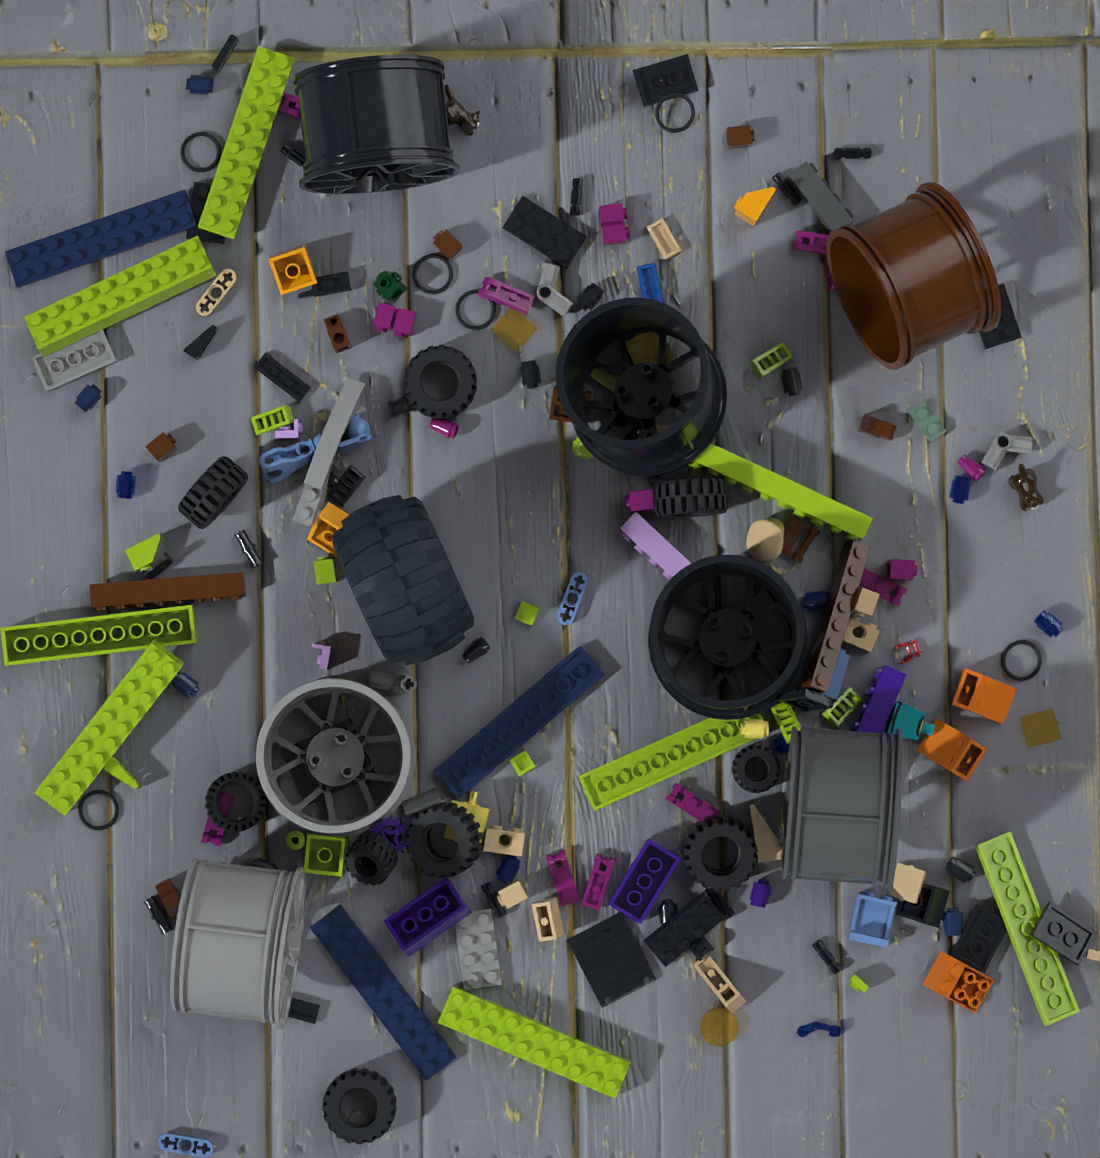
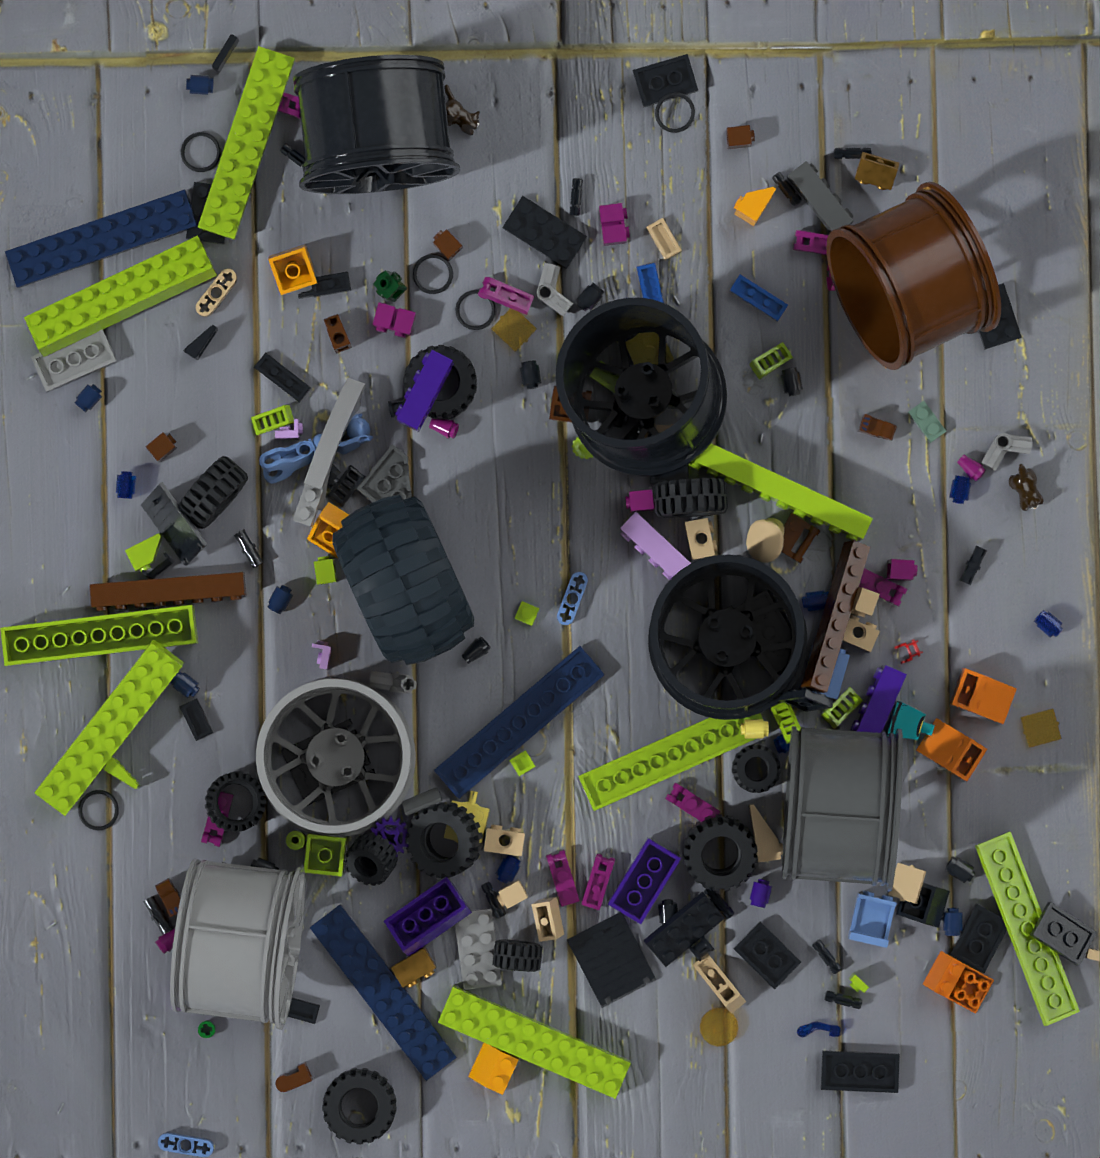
black tyre [1001,640,1042,681] -> none
none -> black door [141,482,207,566]
none -> magenta cone [155,929,175,954]
none -> black tile [179,698,214,741]
none -> green bush [198,1021,216,1038]
none -> dark blue brick [268,585,293,614]
none -> reddish brown leg [275,1062,313,1092]
none -> dark grey plate [356,444,412,502]
none -> pearl gold brick [391,947,436,988]
none -> dark purple brick [395,350,454,432]
none -> light orange slope [468,1043,519,1095]
none -> black tyre [492,939,543,972]
none -> tan brick [684,518,718,560]
none -> blue plate [730,274,788,322]
none -> black plate [733,921,801,990]
none -> black plate [821,1050,900,1093]
none -> black axle [824,991,862,1009]
none -> pearl gold brick [855,152,899,190]
none -> black pin [960,546,987,585]

